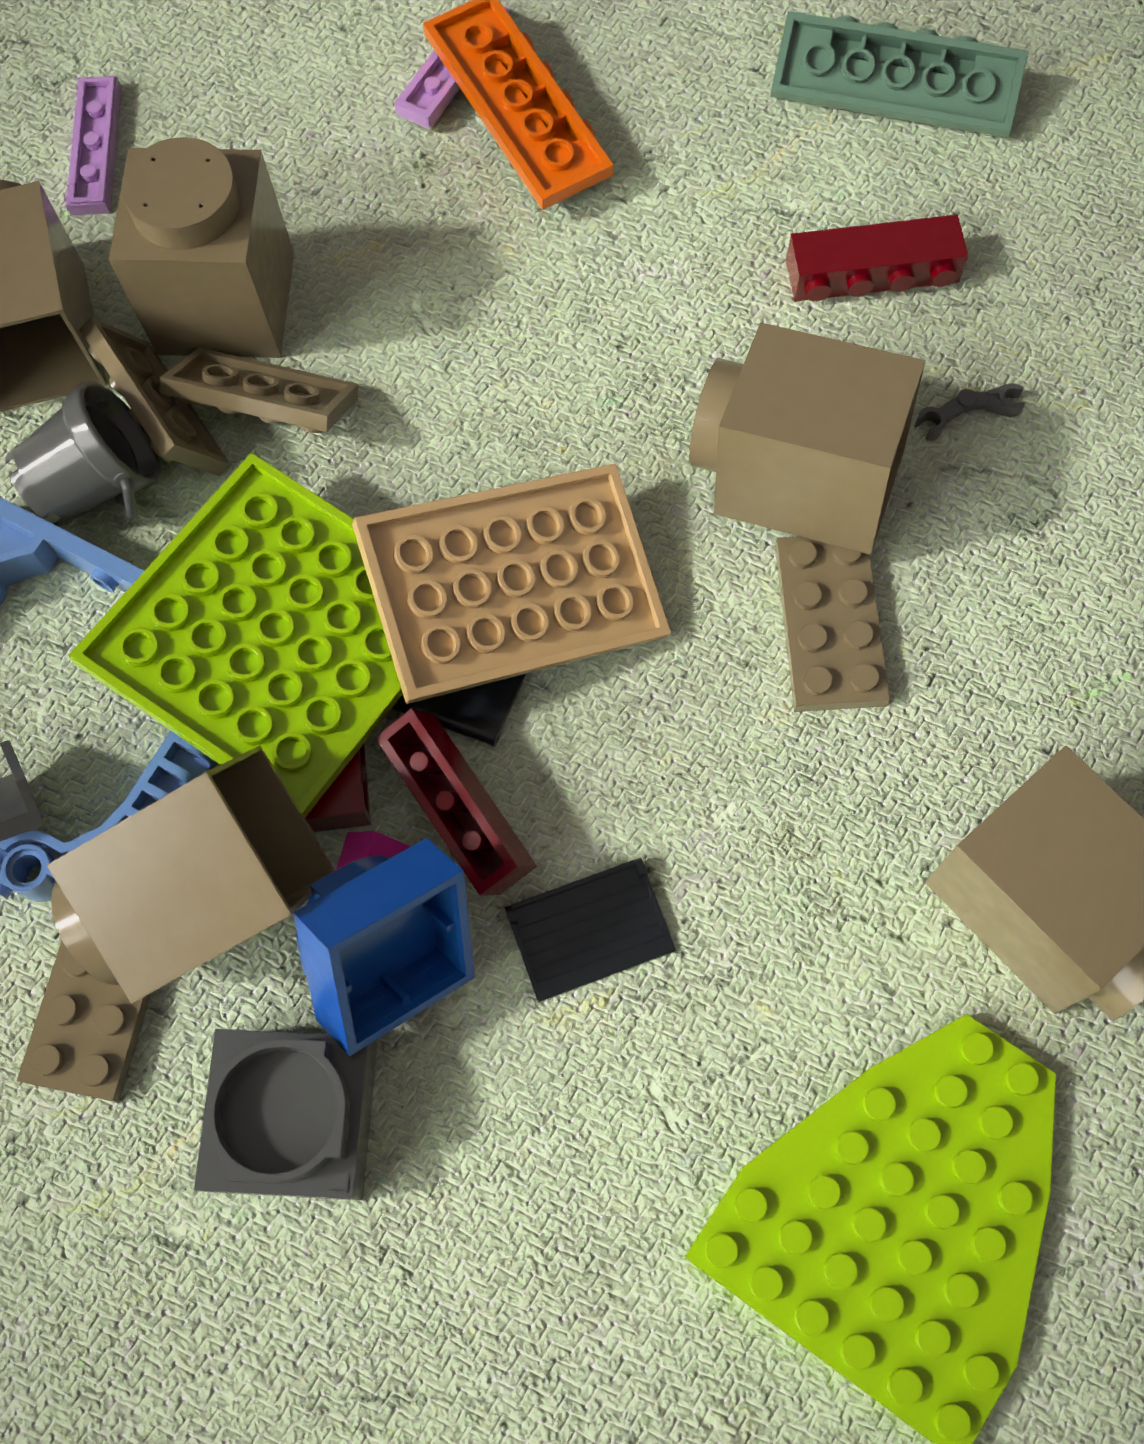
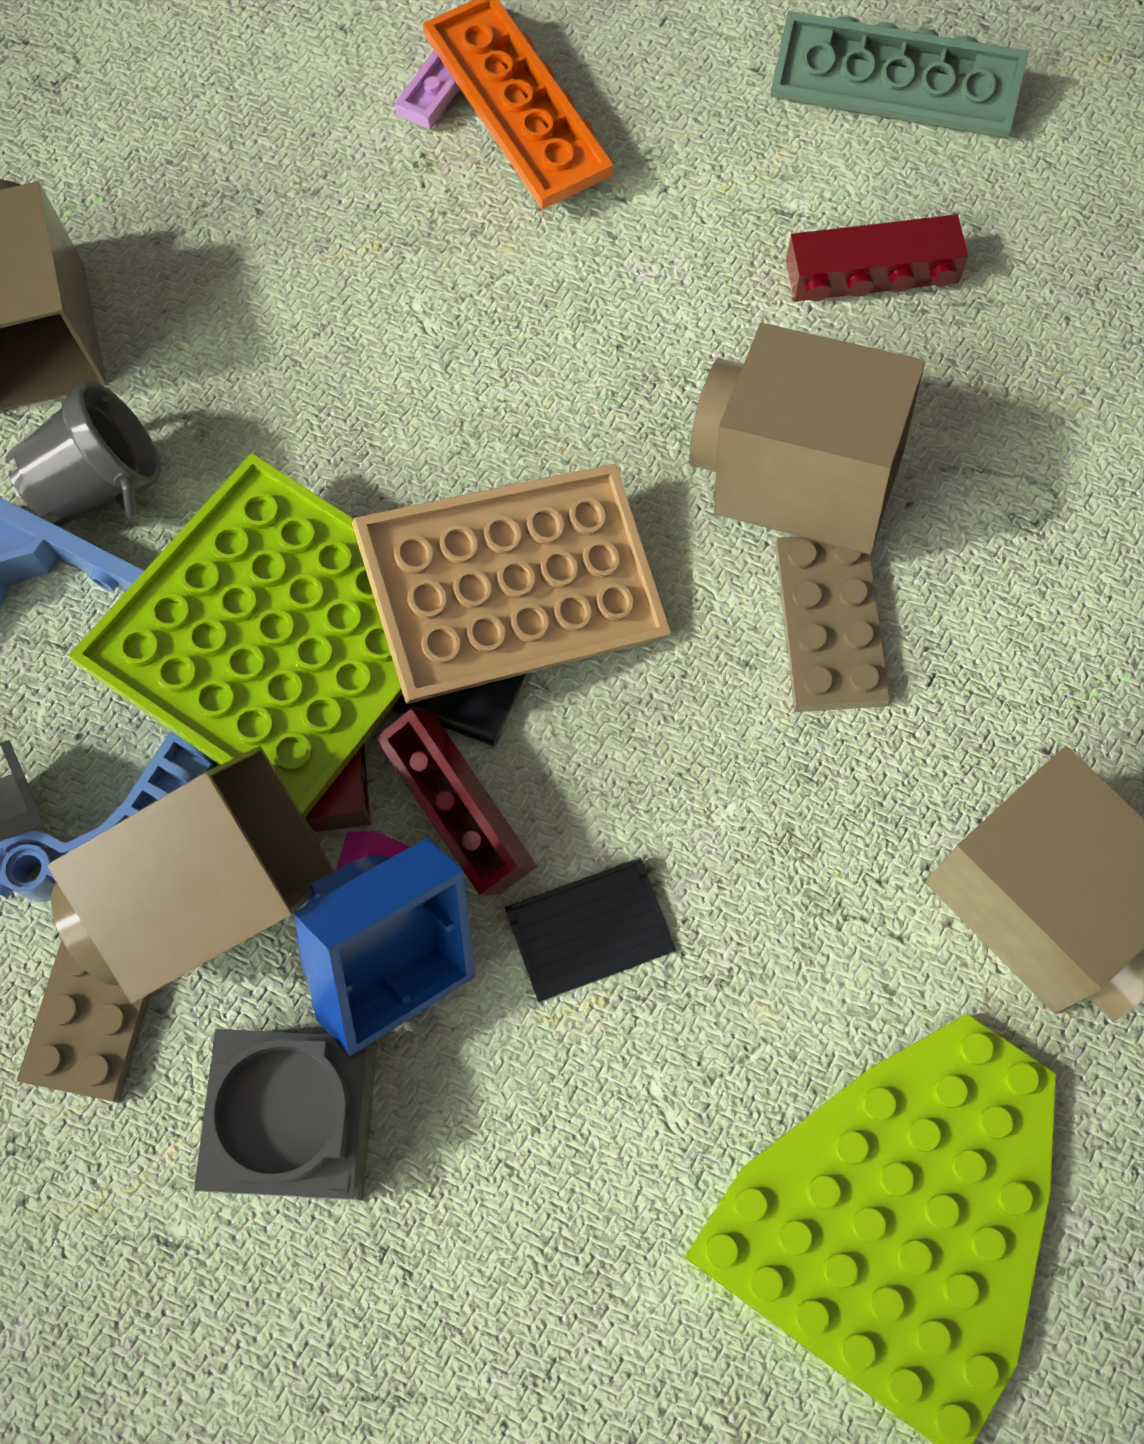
lavender tile [66,76,121,215] -> none
dark tan plate [80,317,231,476] -> none
dark tan container [108,137,294,358] -> none
dark tan plate [160,347,358,433] -> none
dark grey piece [914,383,1026,441] -> none

